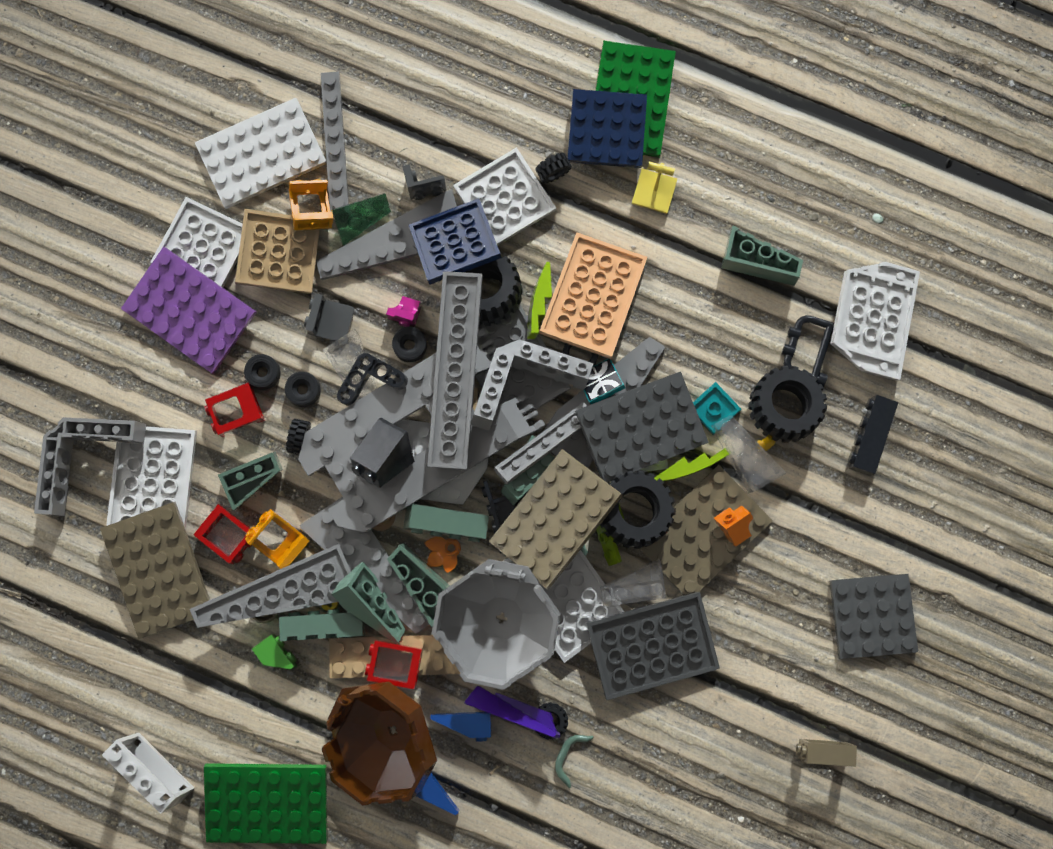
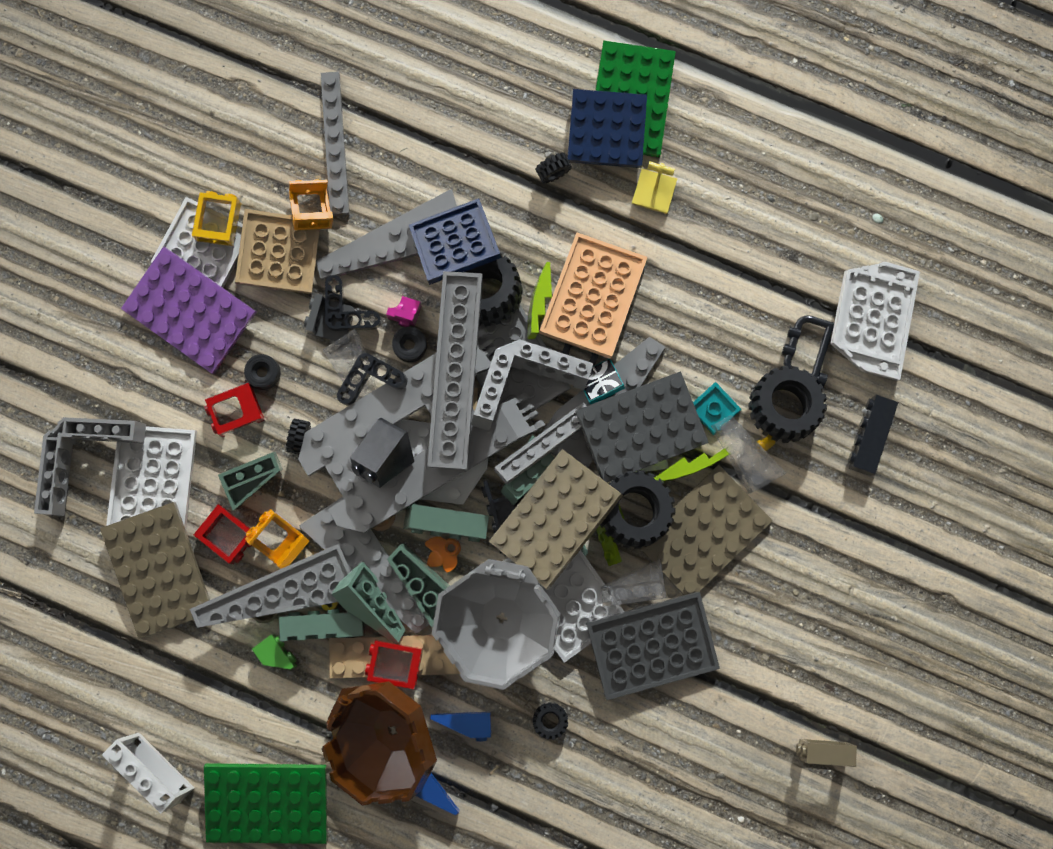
white plate [195,98,327,209] -> none
black tyre [285,372,321,407] -> none
clear green wing [331,193,391,246] -> none
dark grey bracket [402,164,446,200] -> none
white plate [453,147,556,246] -> none
dark purple wedge [464,686,560,738] -> none
sand green animal [555,735,594,788] -> none
orange brick [714,506,754,547] -> none
sand green wedge [721,226,803,286] -> none
dark grey plate [829,574,918,659] -> none
none -> yellow window [192,191,241,246]
none -> black beam [325,275,381,331]

